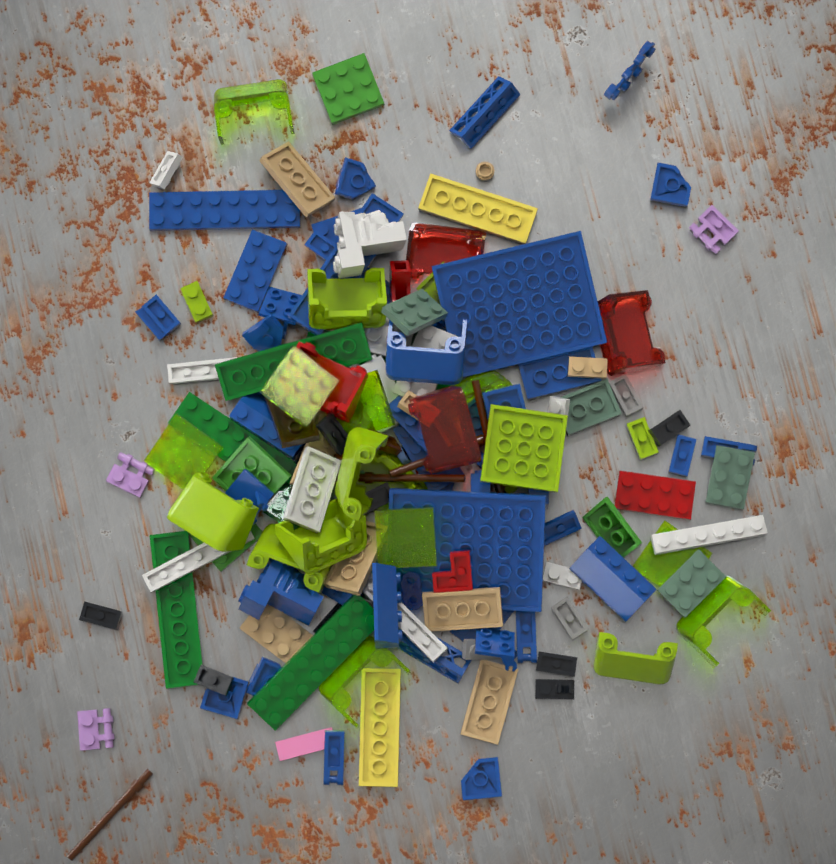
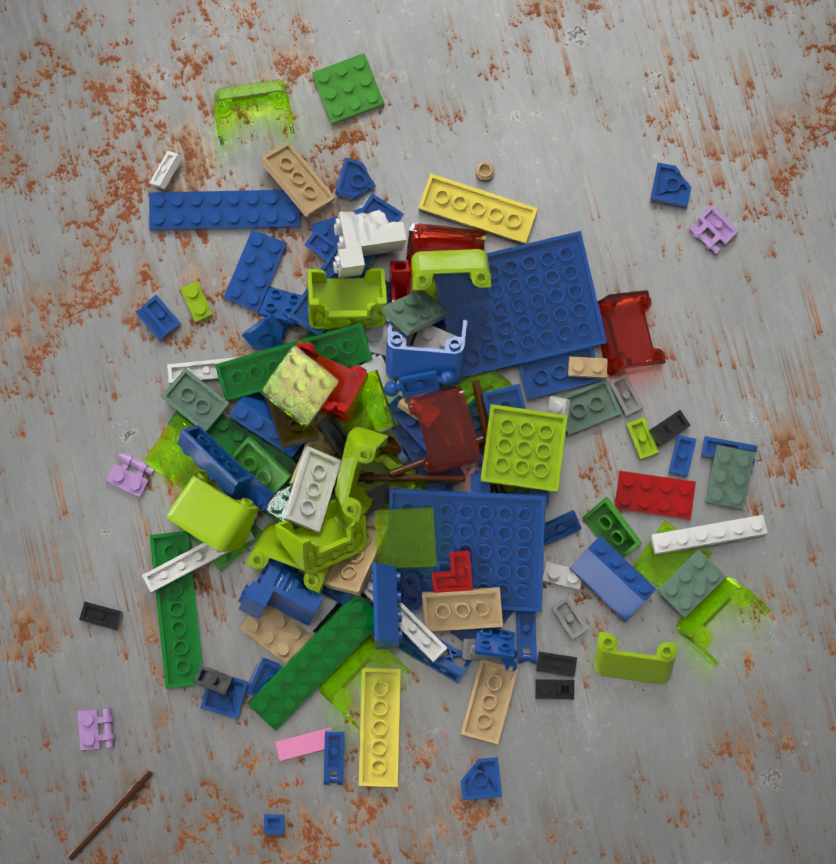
blue fence [449,76,520,149] -> none
blue plant [604,41,656,100] -> none
none -> sand green plate [161,368,230,432]
none -> blue slope [177,425,253,496]
none -> blue plate [264,814,284,835]
none -> blue plate [384,370,456,397]
none -> lime windscreen [411,249,491,291]

